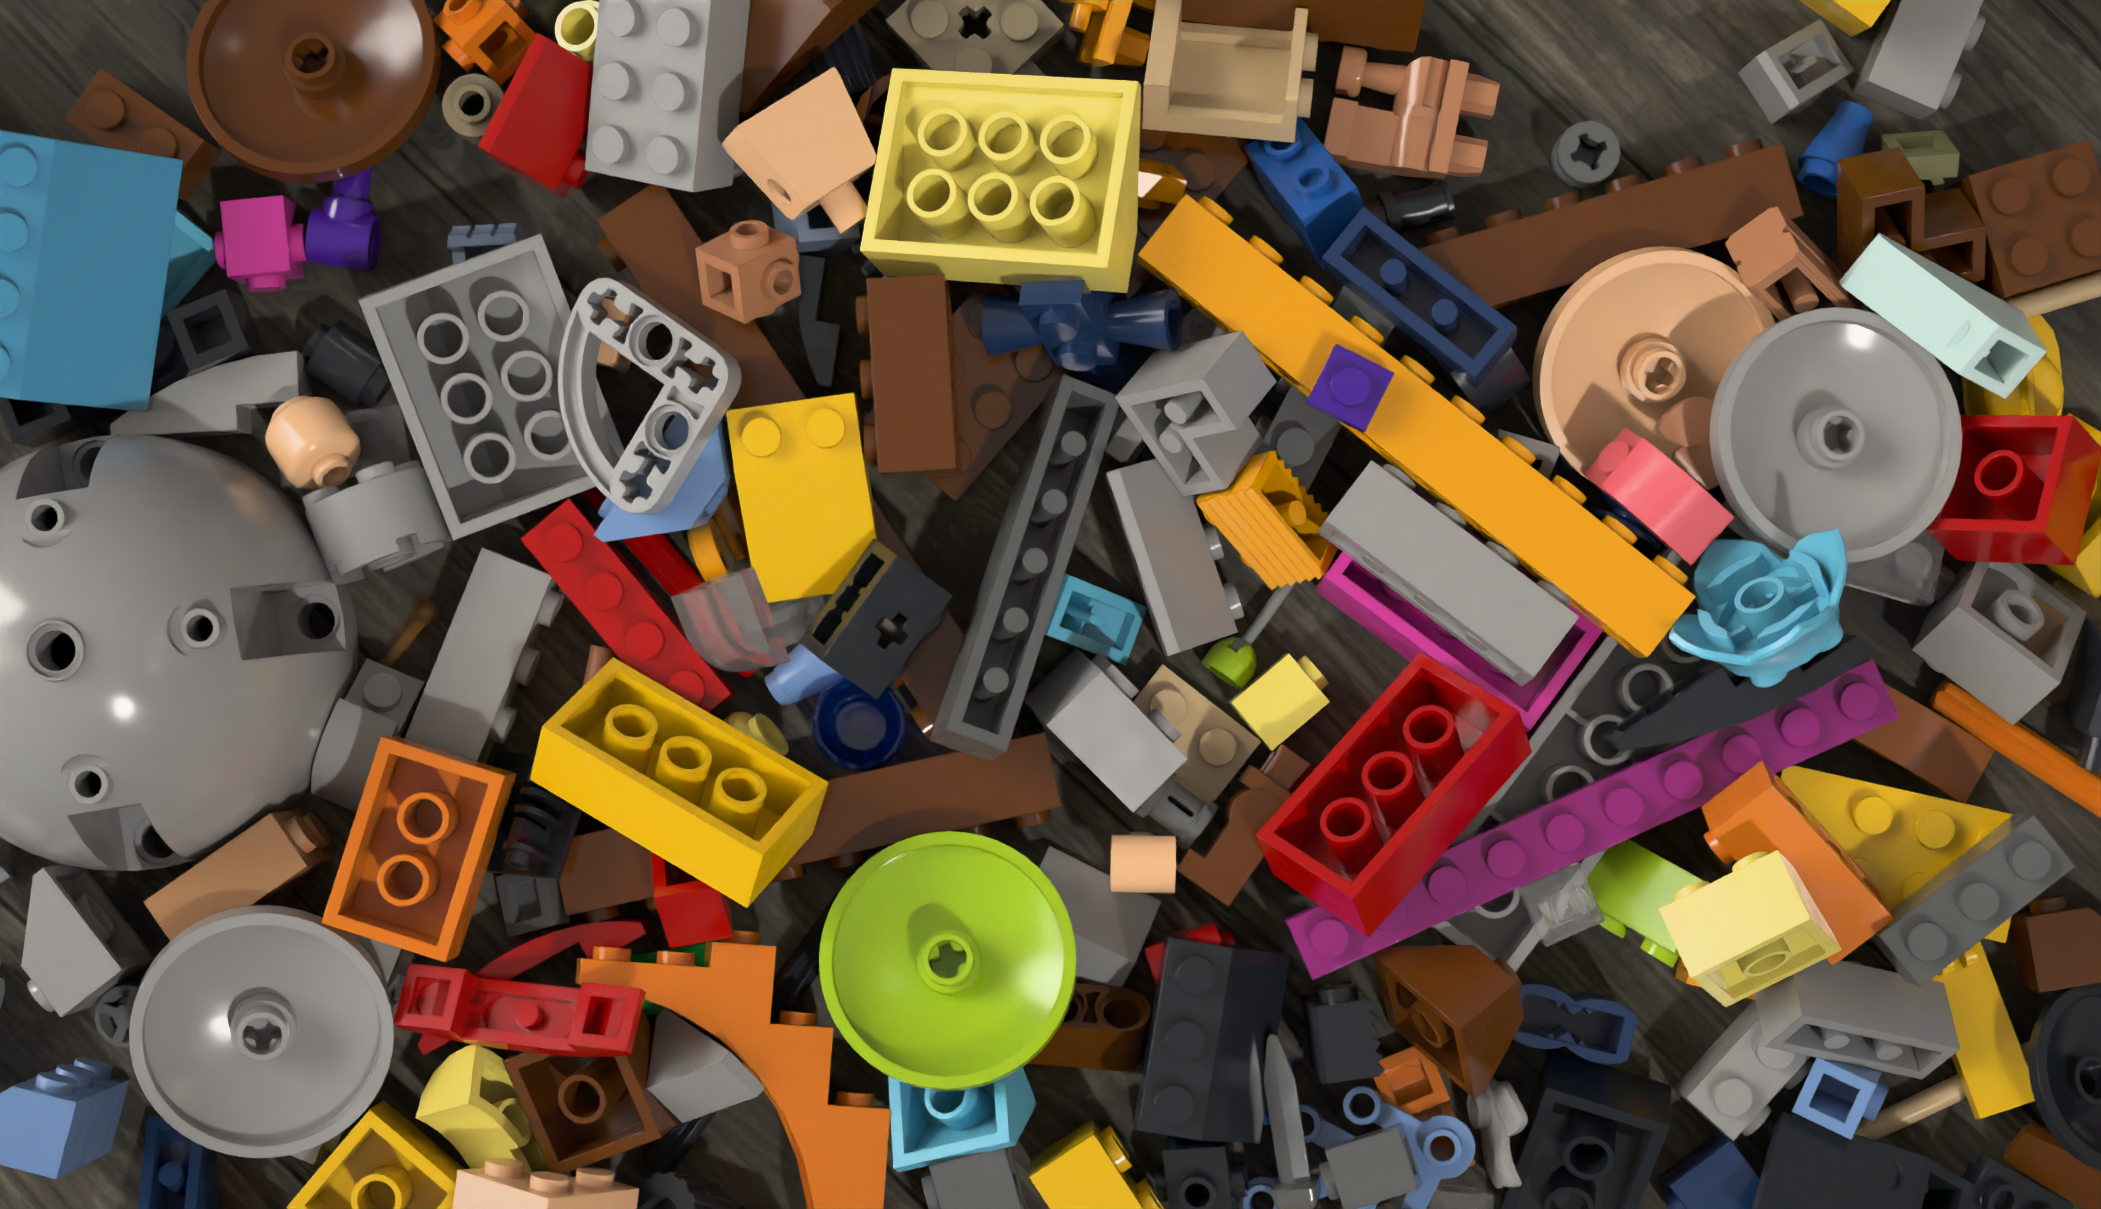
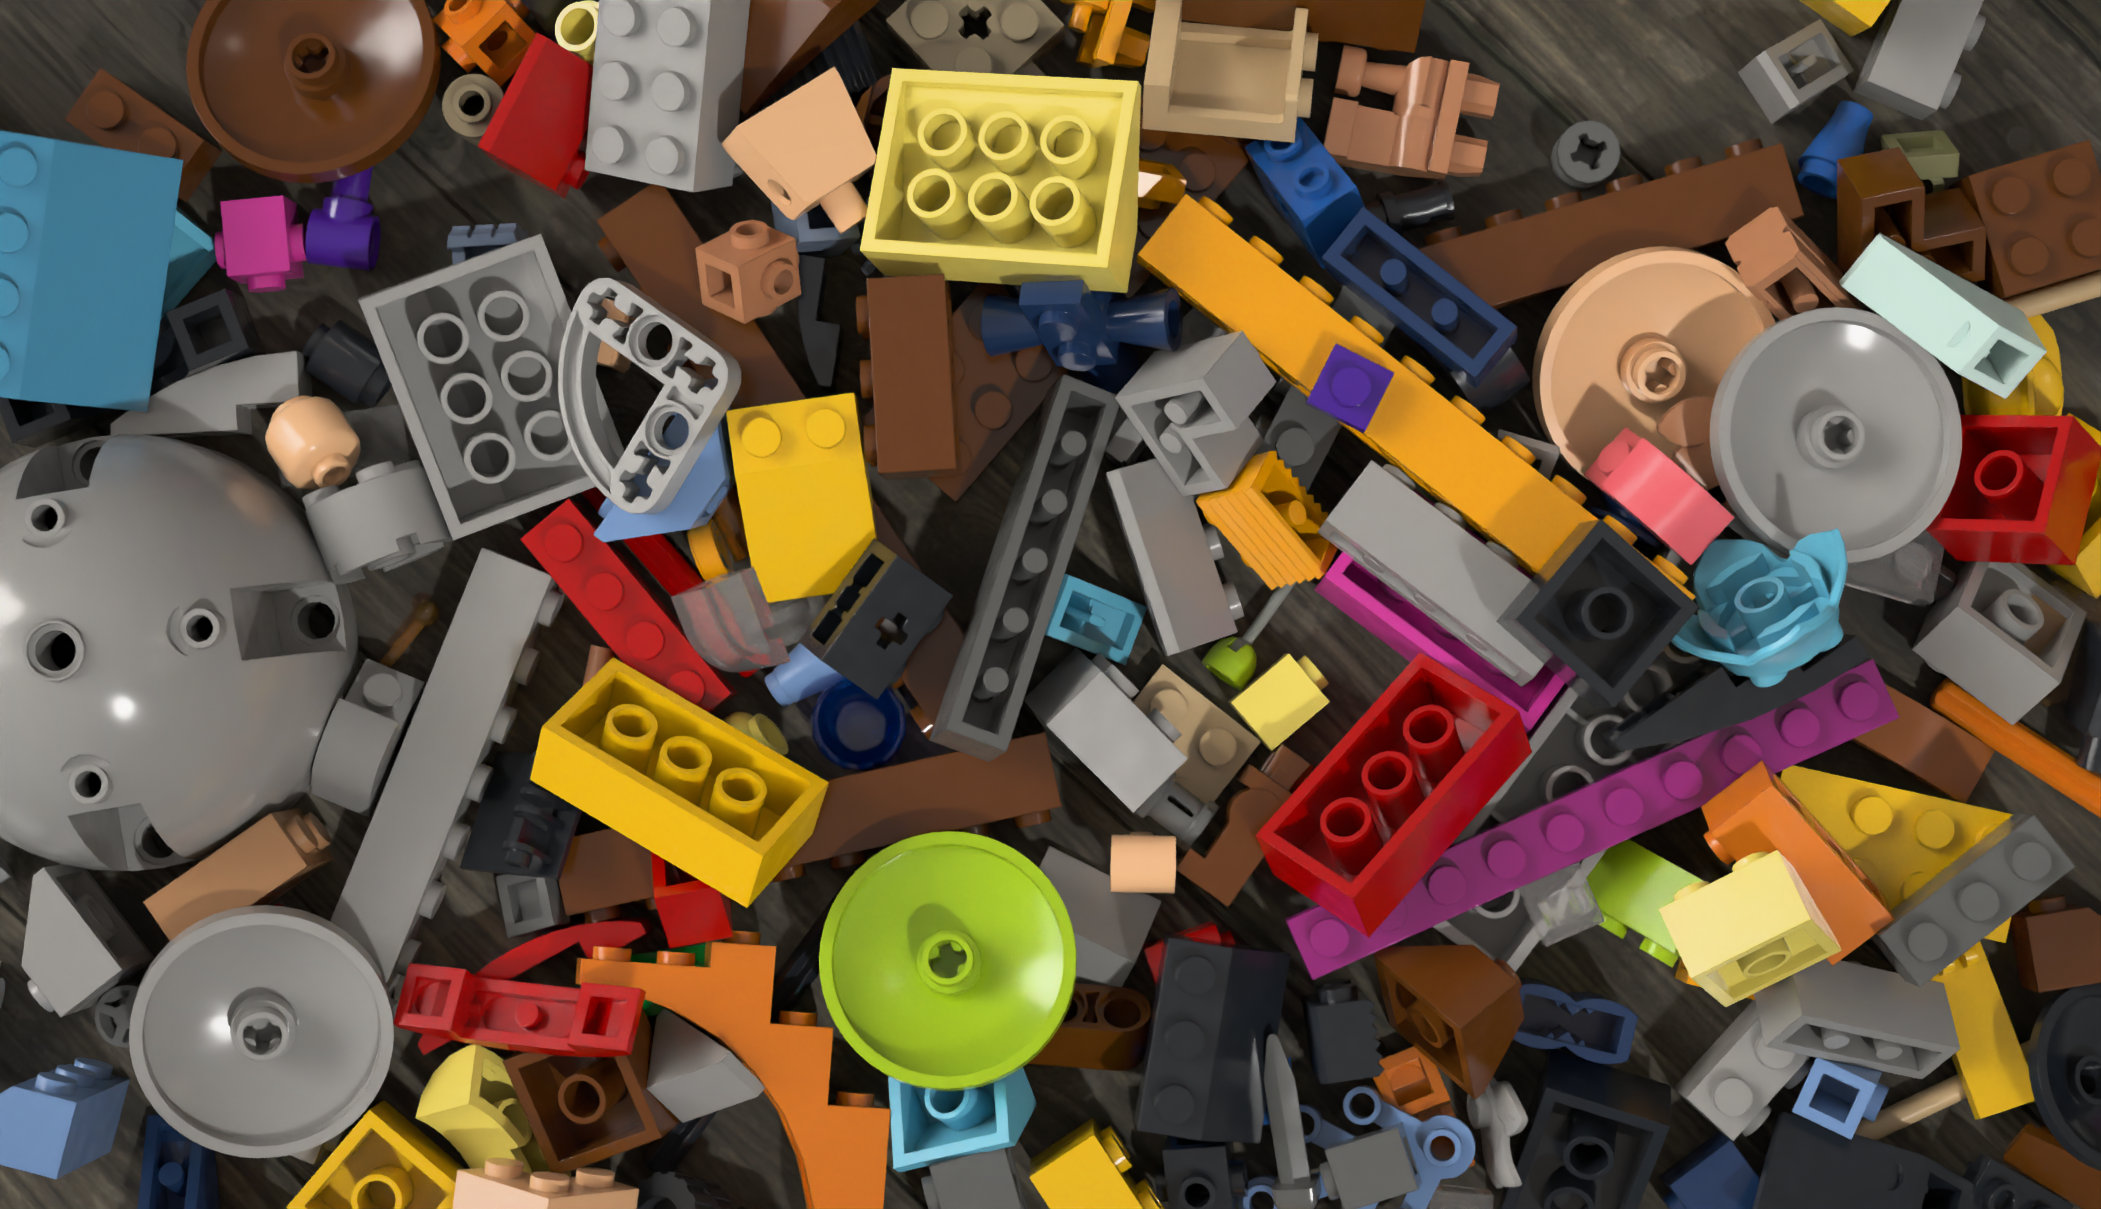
orange brick [321,735,517,962] -> none
none -> black brick [1496,519,1699,707]

